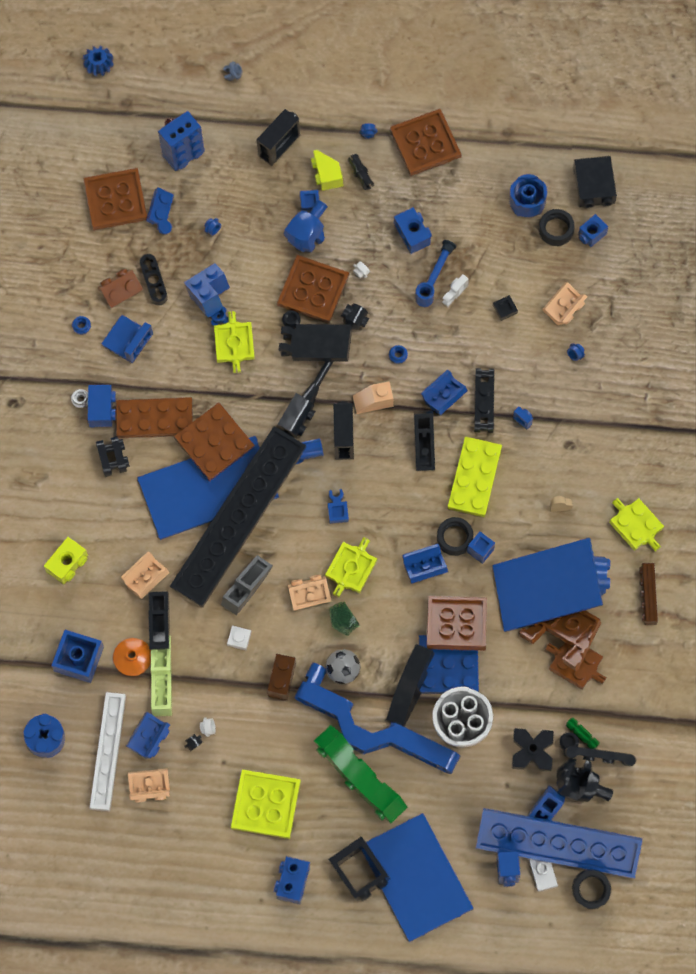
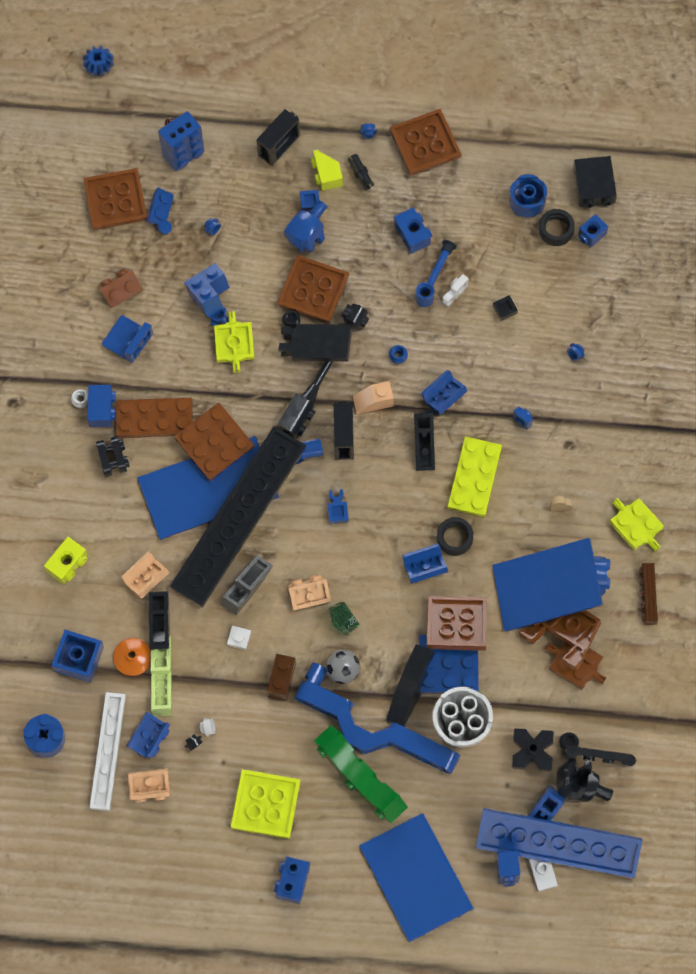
blue plate [72,316,91,335] -> none
black beam [140,254,168,305] -> none
sand blue plate [223,61,242,81] -> none
neon yellow plate [325,537,377,598] -> none
black window [328,836,391,901] -> none
white plate [353,261,370,278] -> none
blue brick [467,532,495,564] -> none
black plate [474,368,495,433] -> none
light nougat bracket [542,282,587,325] -> none
green axle [566,717,600,749] -> none
black tyre [572,869,612,909] -> none

